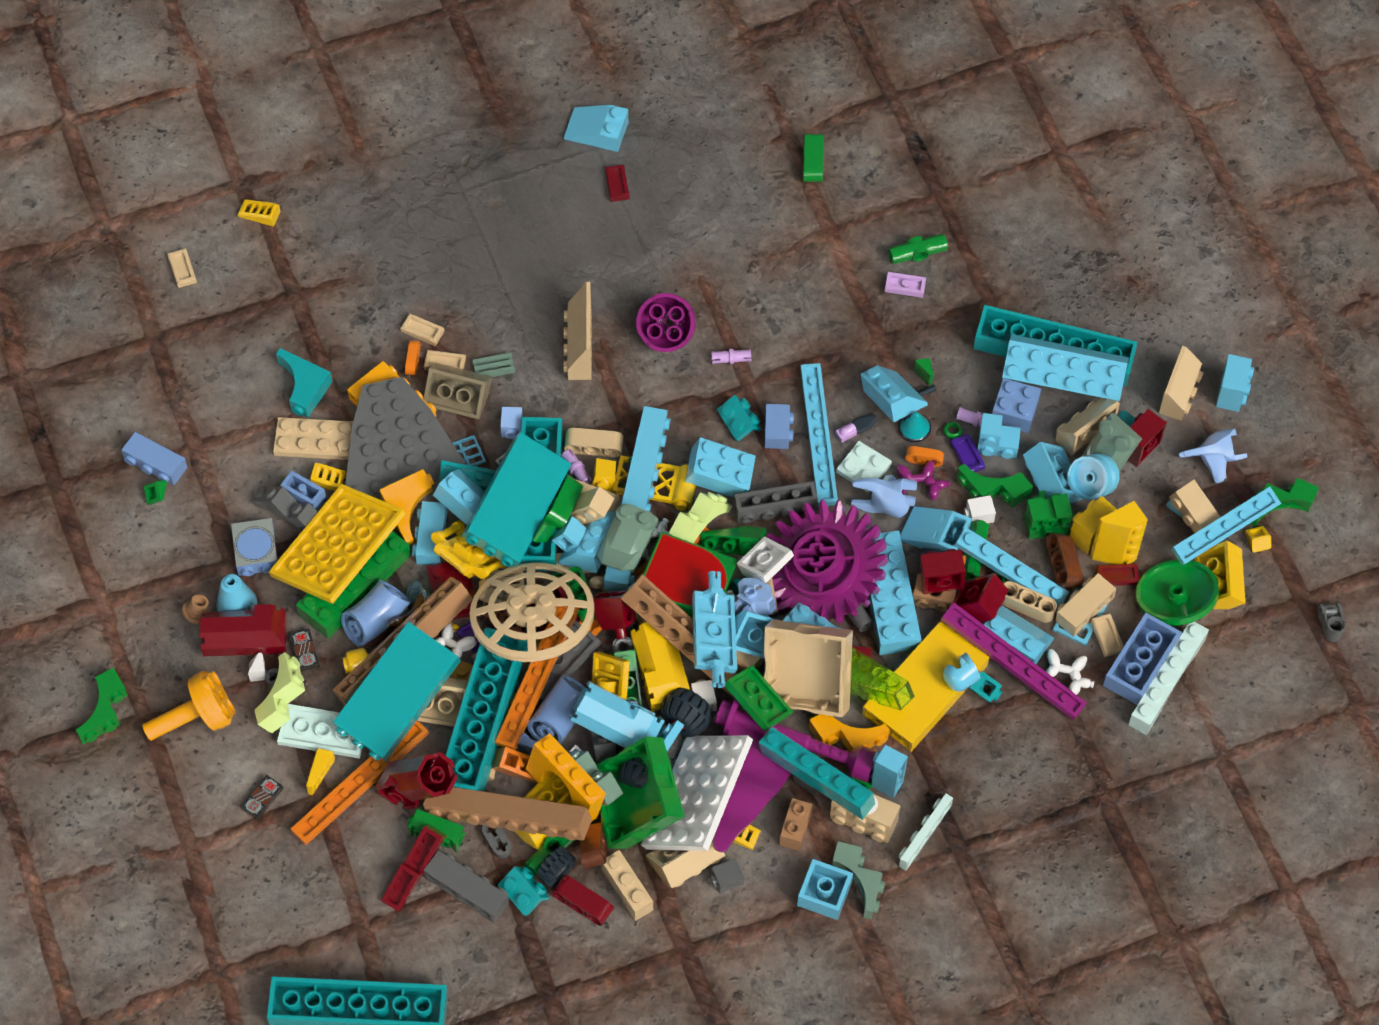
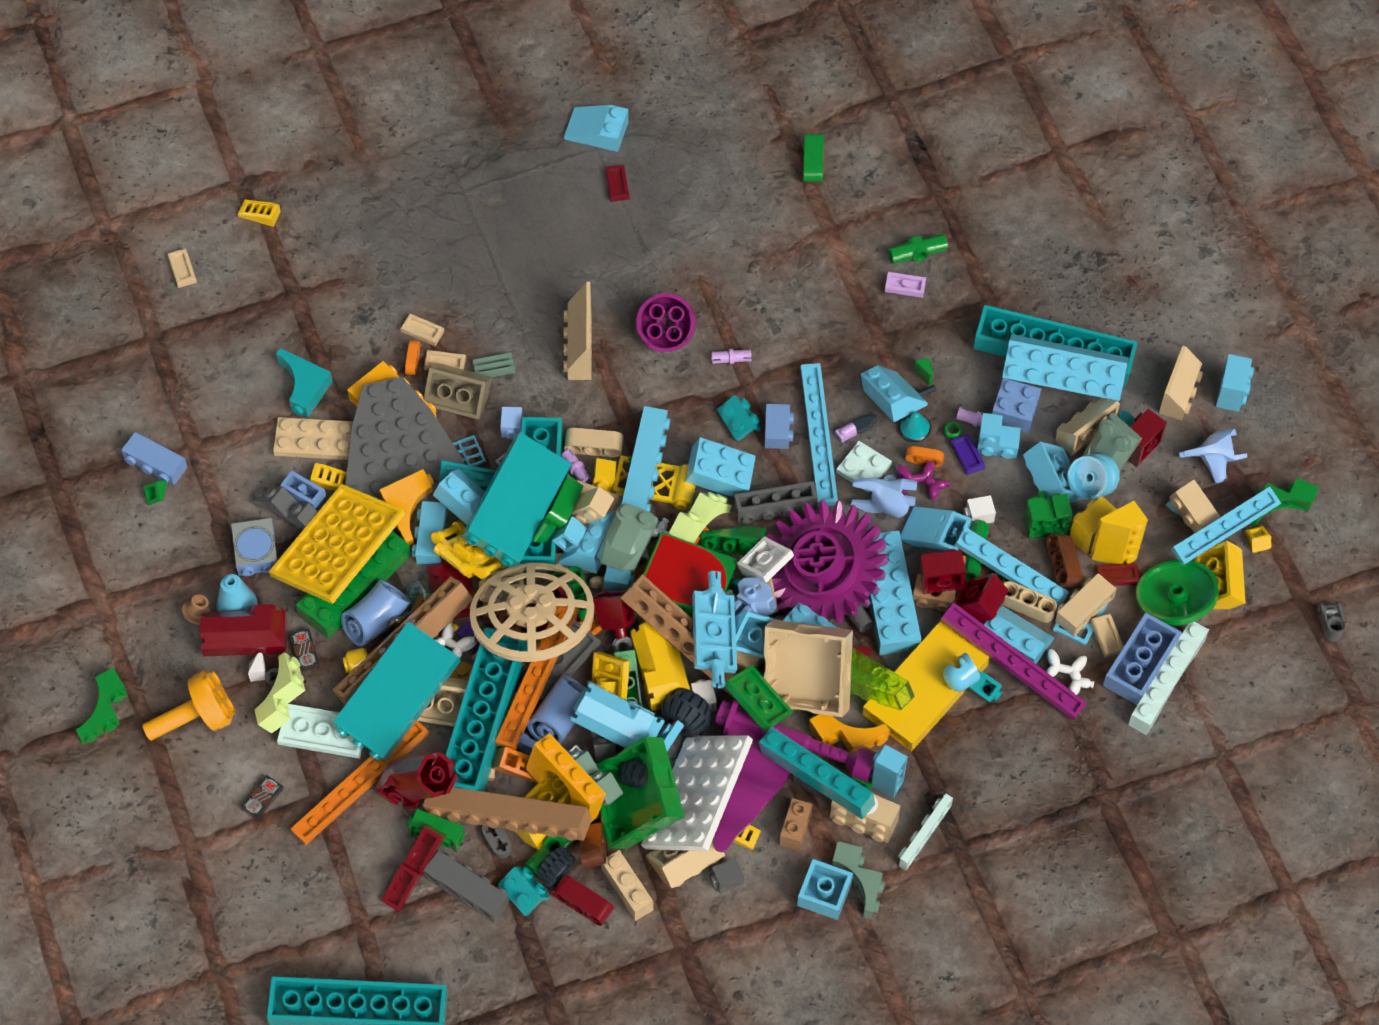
yellow slope [306,748,335,795] -> none
green arch [956,464,1033,508] -> none

